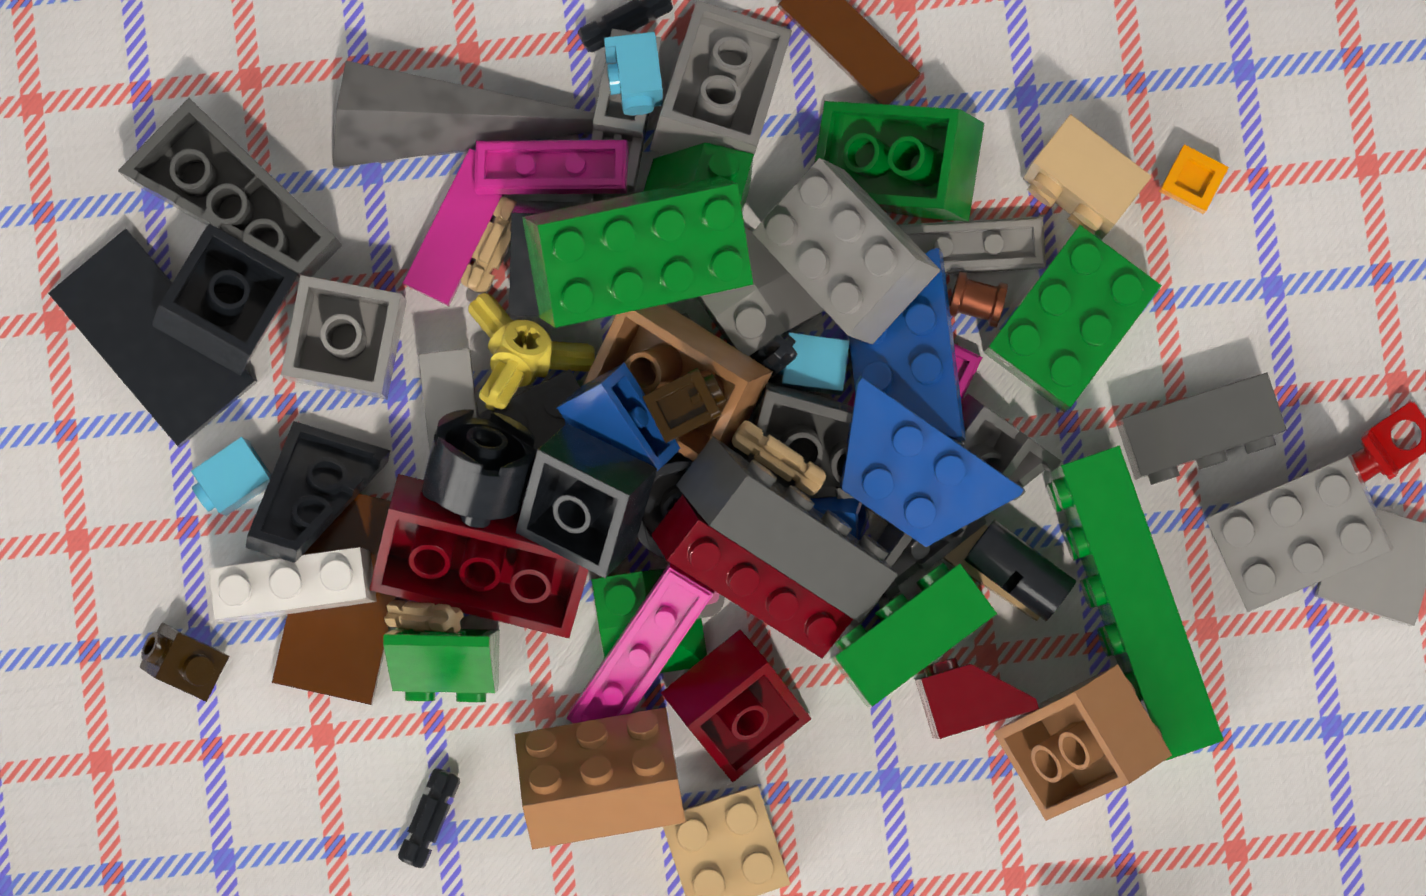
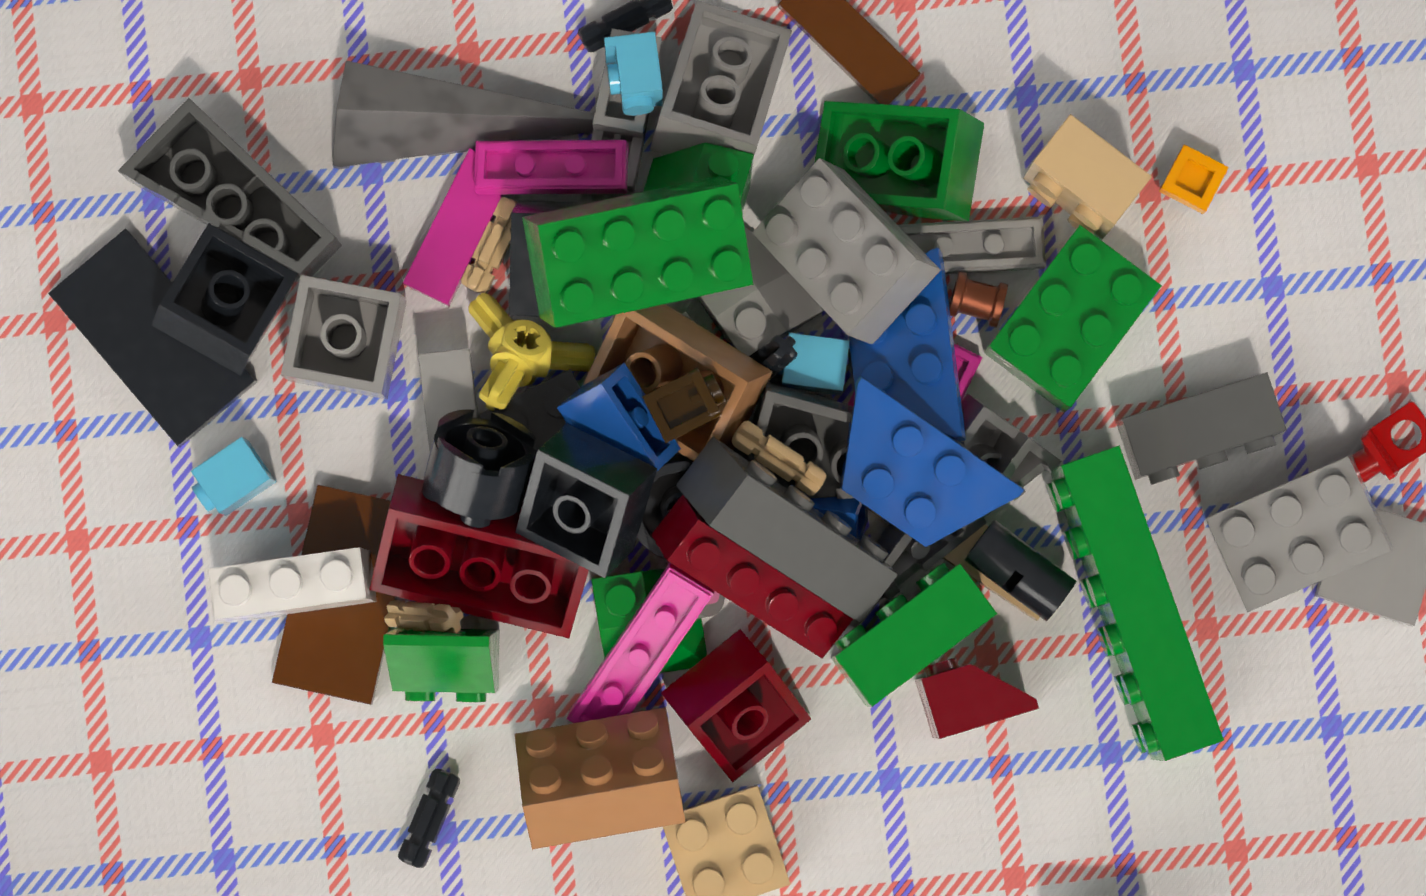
dark brown bracket [140,623,230,702] -> none
black wing [245,421,390,563] -> none
medium nougat brick [993,664,1172,821] -> none

